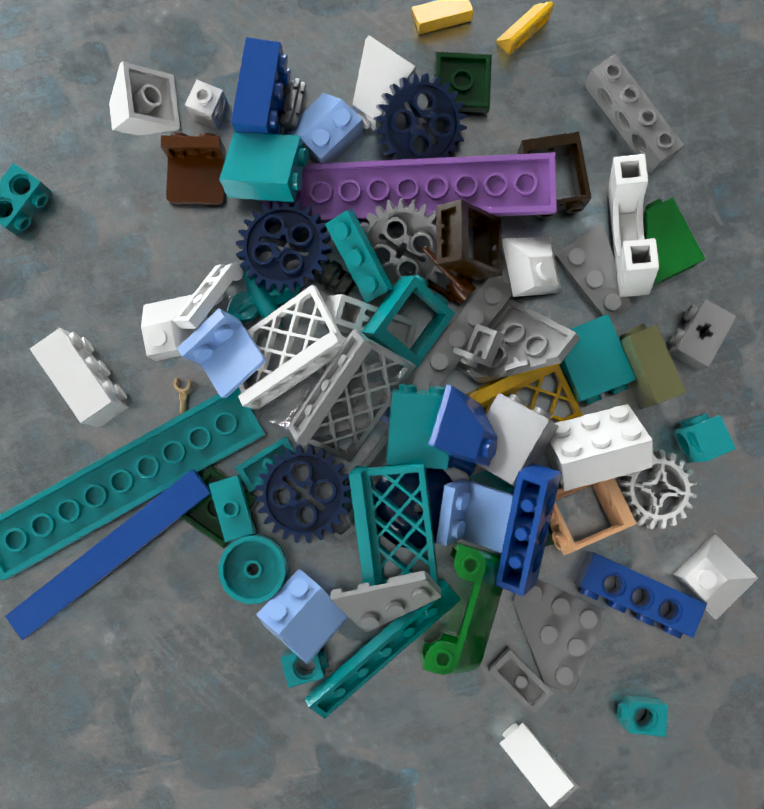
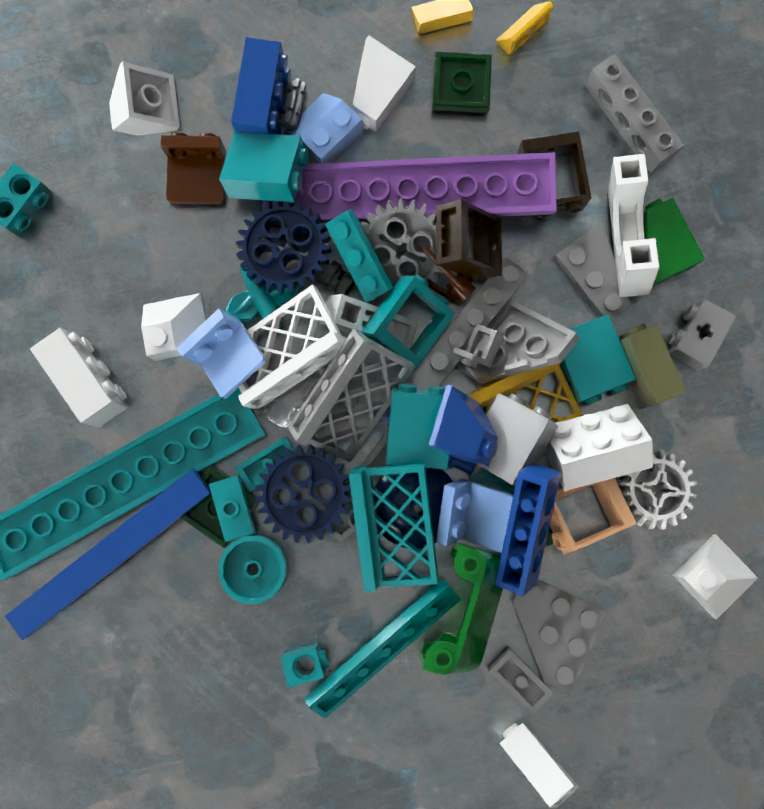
white plate [173,263,243,329] -> none
tan hand [173,377,194,415] -> none
white brick [185,79,229,130] -> none
light blue slope [257,569,348,664] -> none
light grey wing [331,570,442,633] -> none
dark blue gear [373,73,467,160] -> none
white slope [502,237,562,297] -> none
blue brick [574,551,707,639] -> none
teal brick [617,695,668,737] -> none
teal brick [673,413,736,463] -> none

